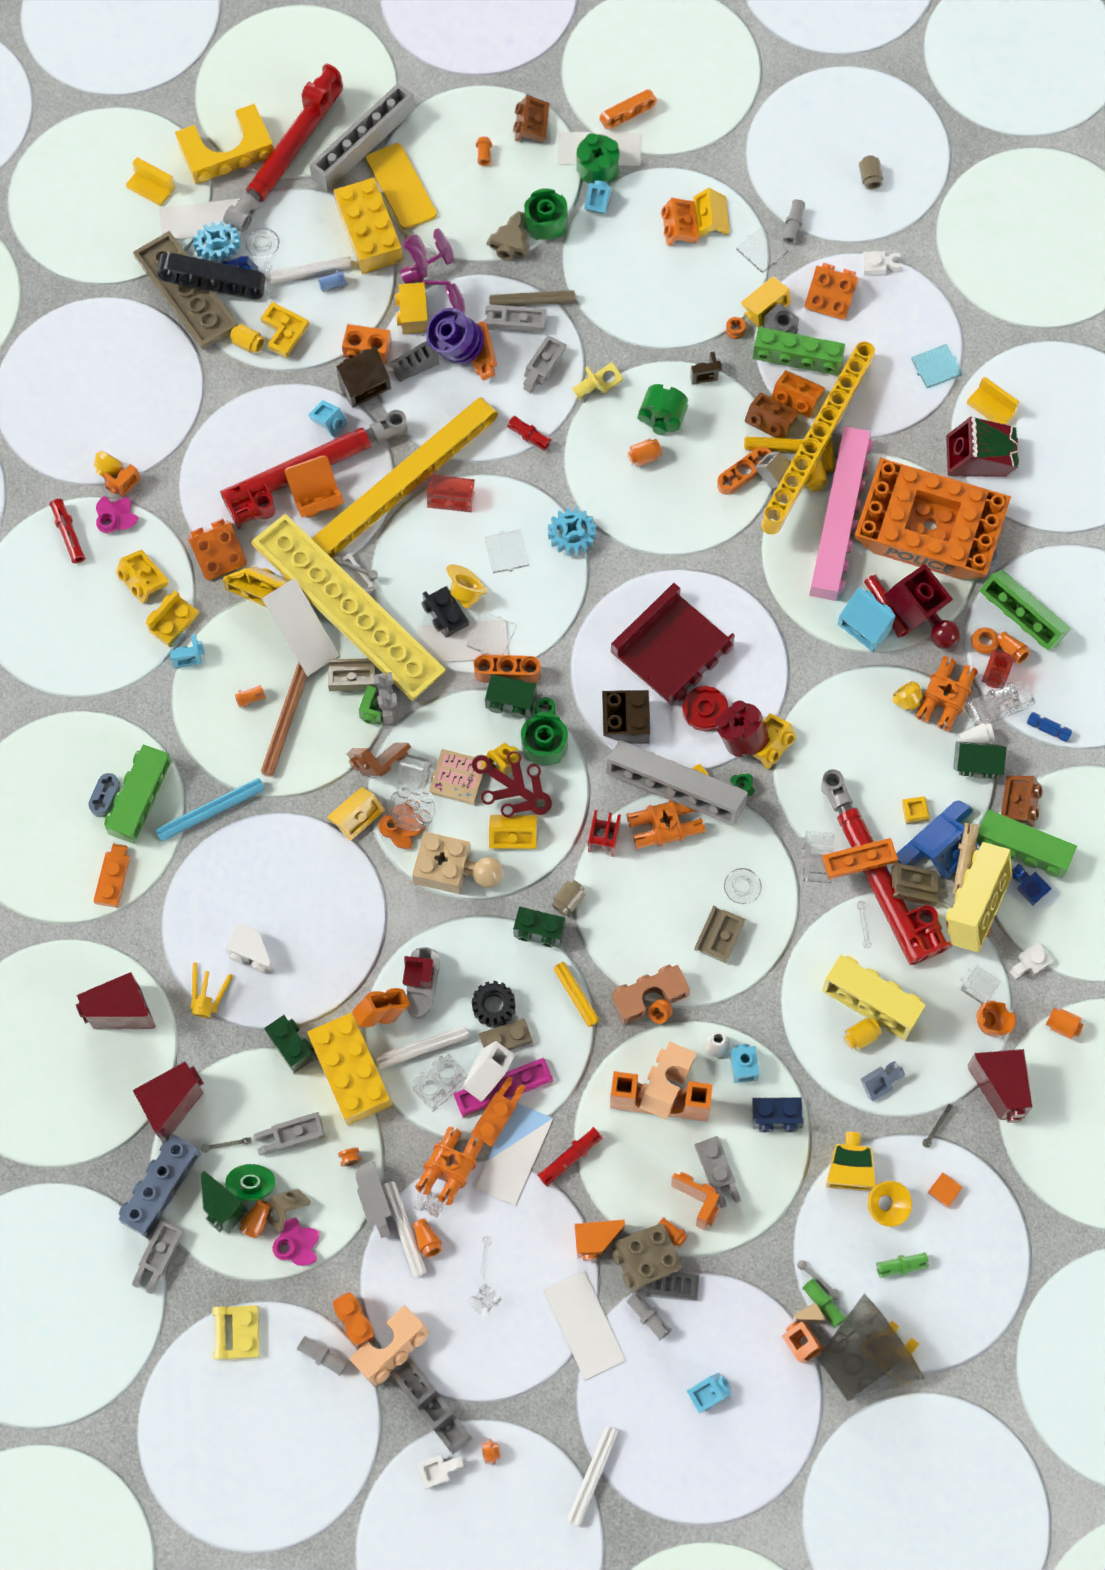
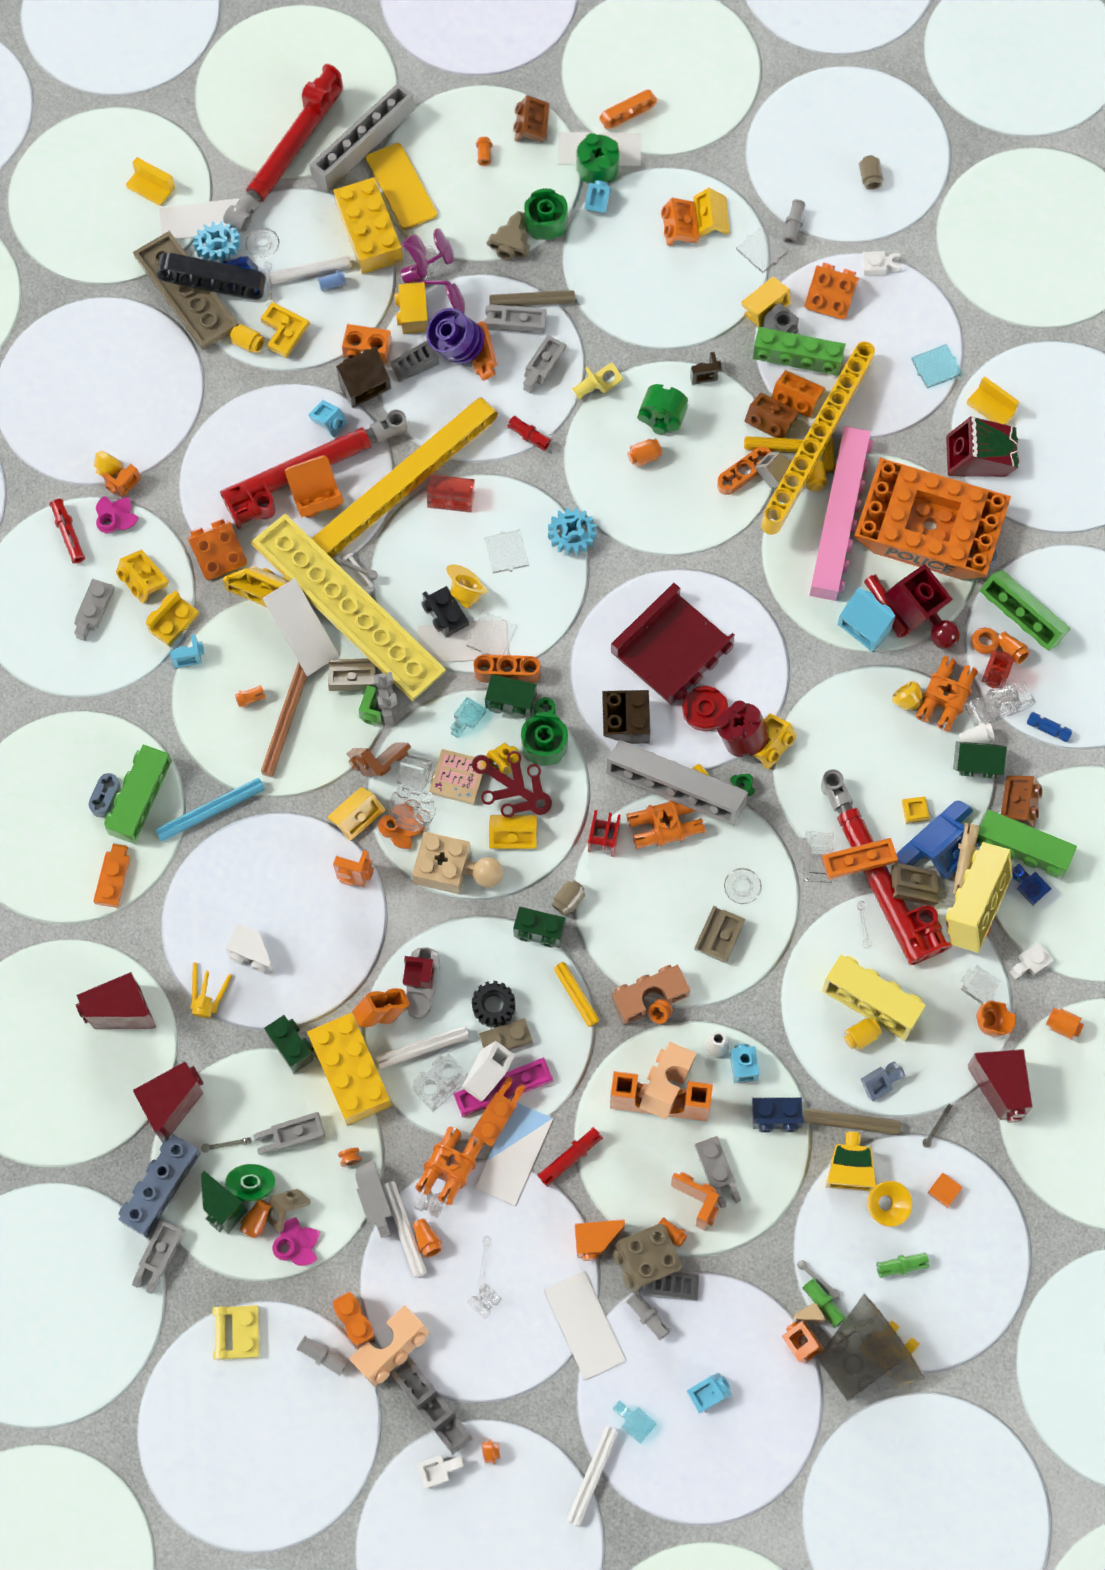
yellow arch [175,103,274,184] -> none
orange bush [726,317,746,339] -> none
none -> light grey hinge [74,579,115,641]
none -> orange bracket [333,850,374,887]
none -> clear light blue plate [450,697,486,738]
none -> clear light blue plate [612,1400,657,1444]
none -> dark tan axle [803,1108,901,1135]

